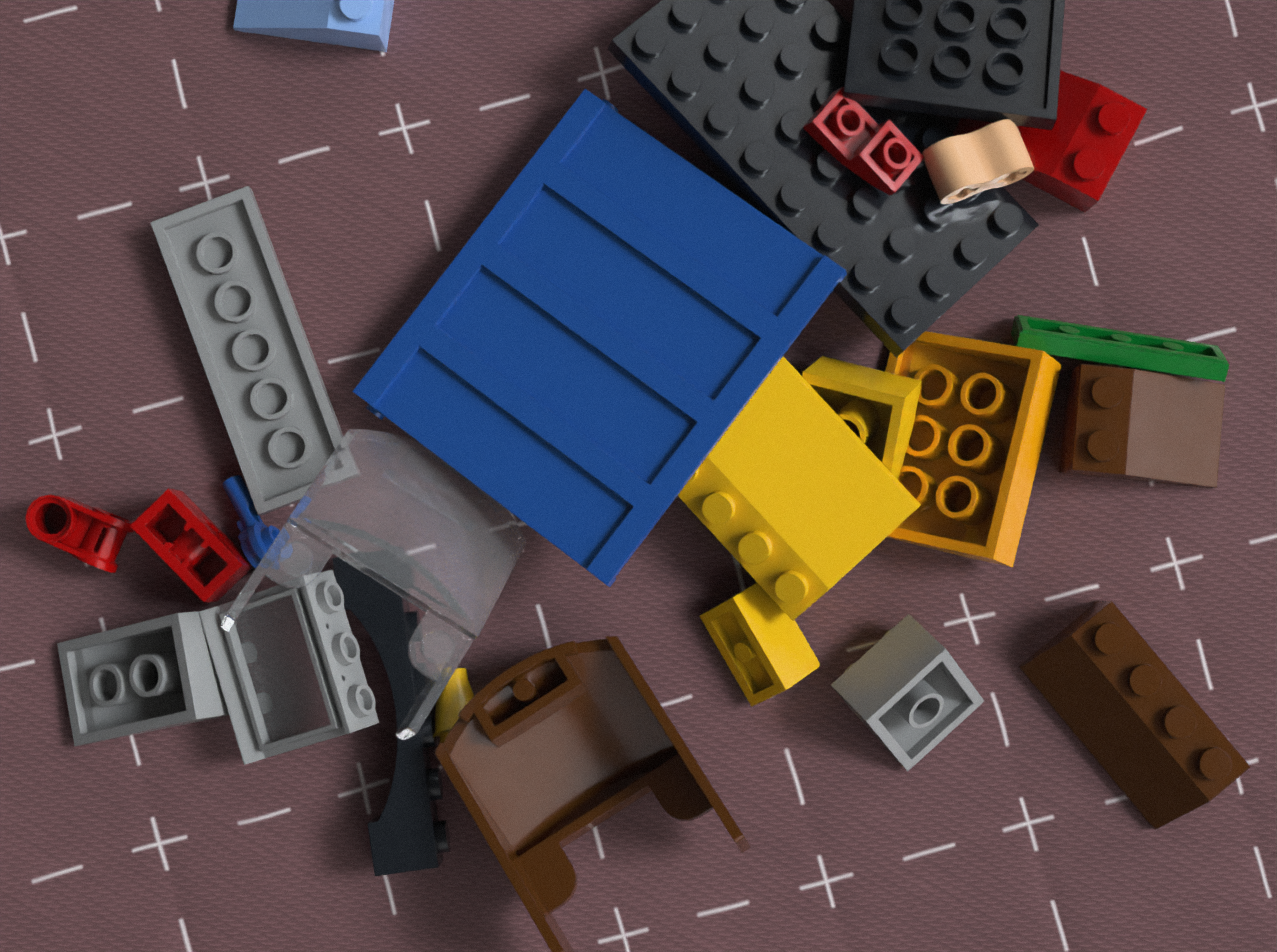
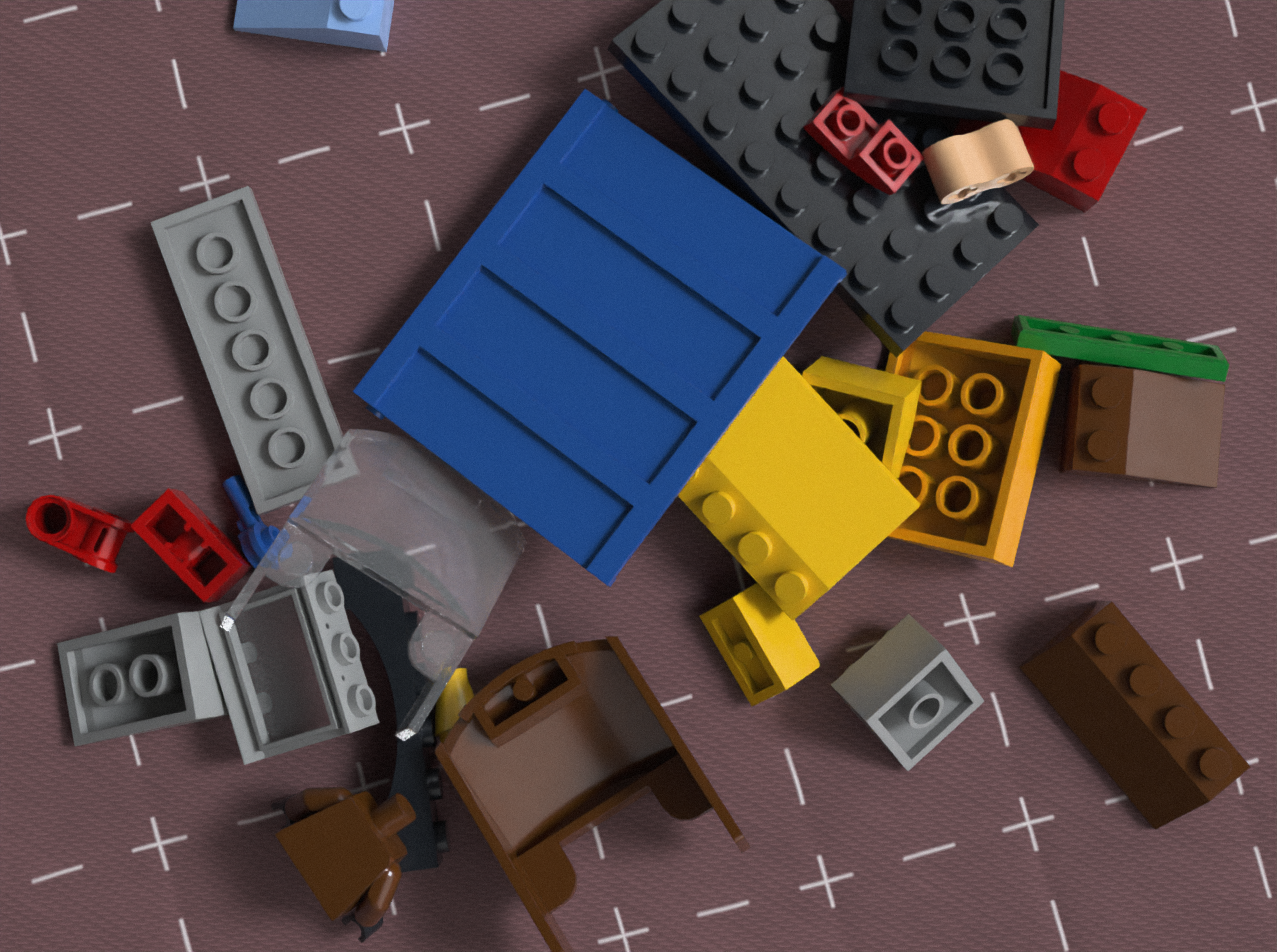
none -> reddish brown torso [271,787,416,943]

